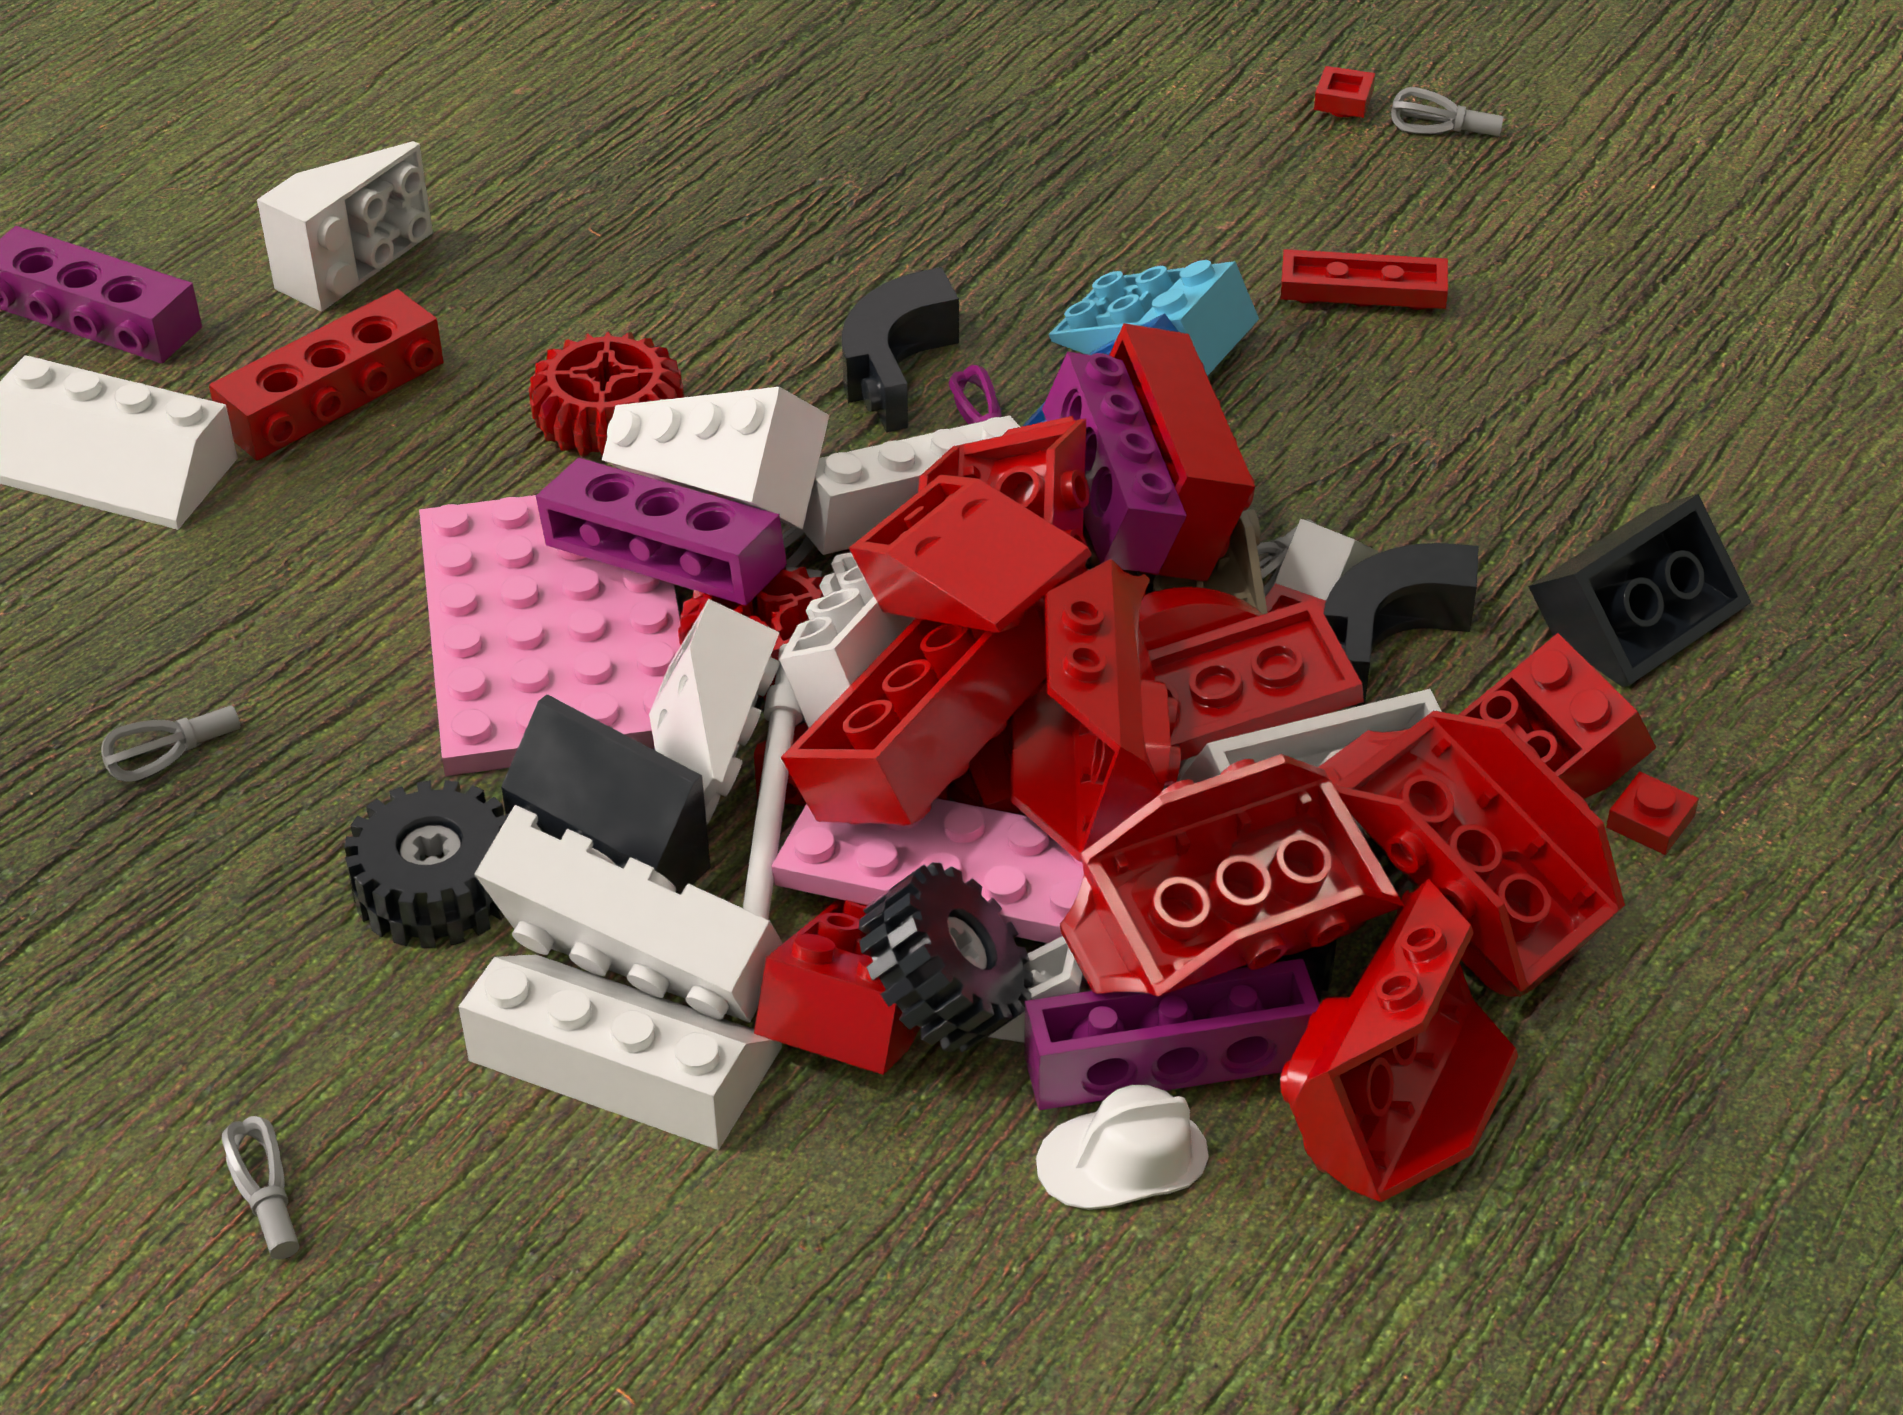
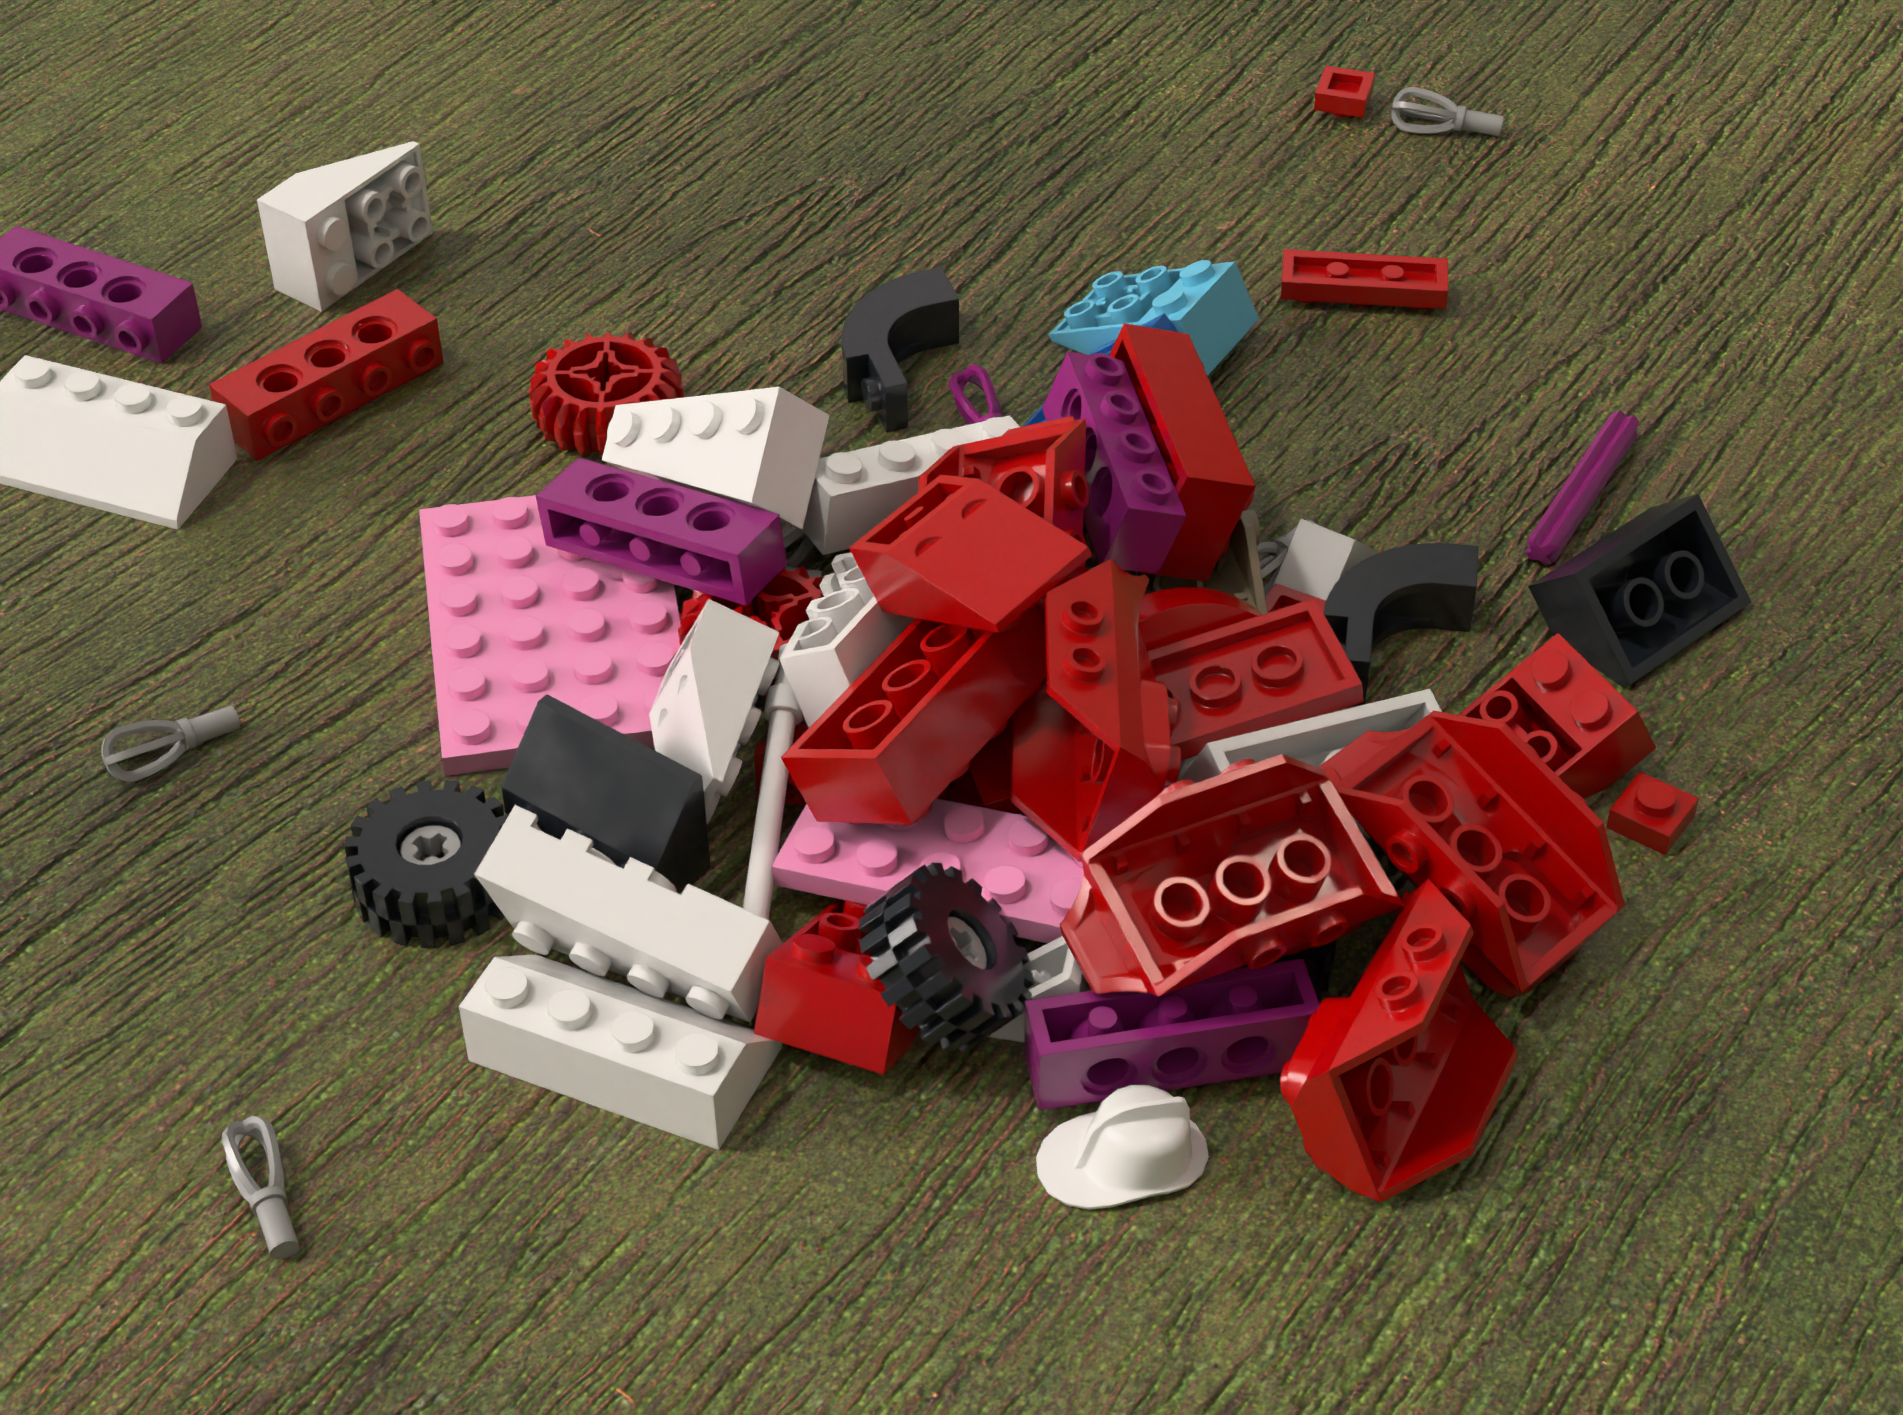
none -> magenta axle [1525,410,1639,565]

